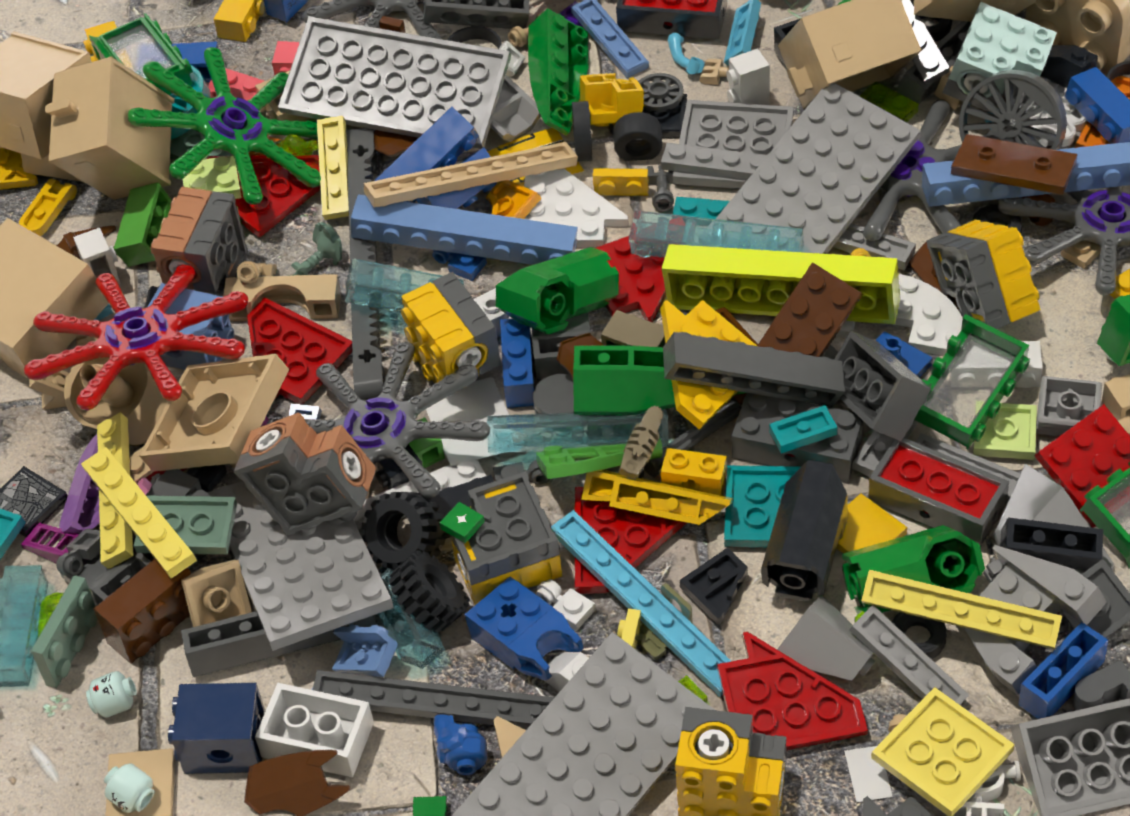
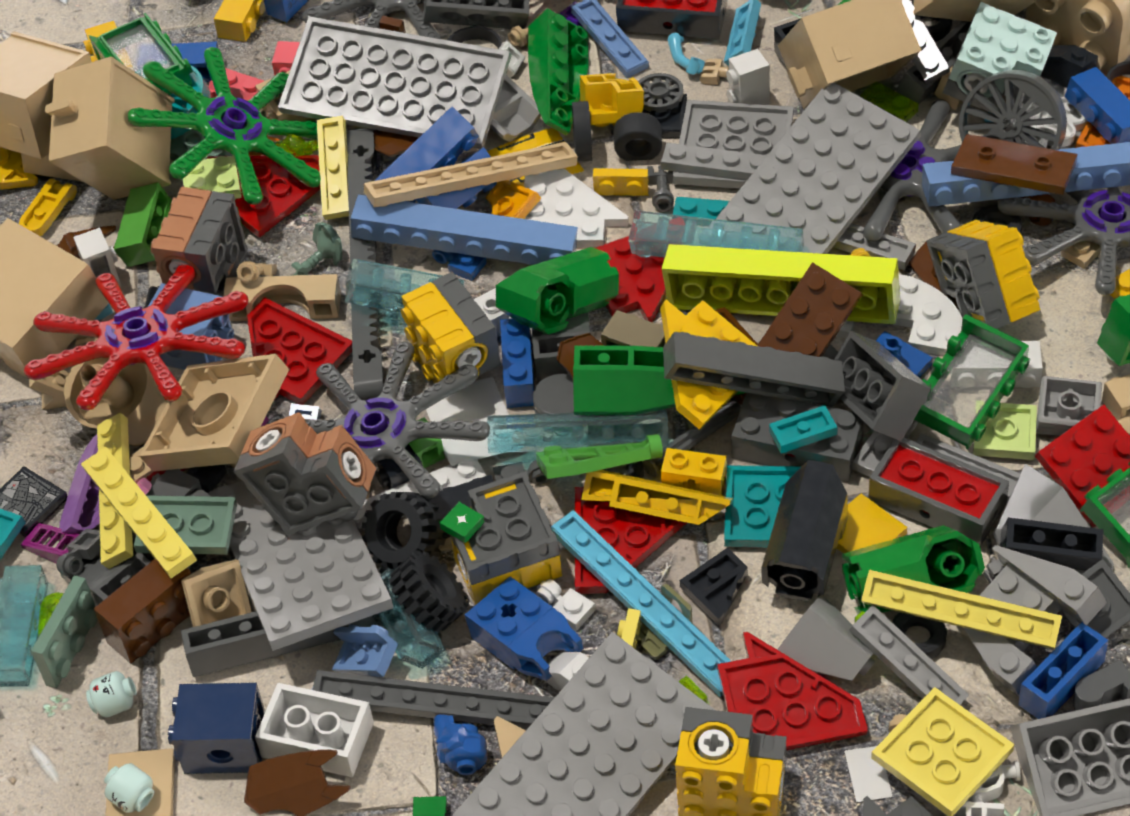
dark tan hinge [619,406,663,480] -> none

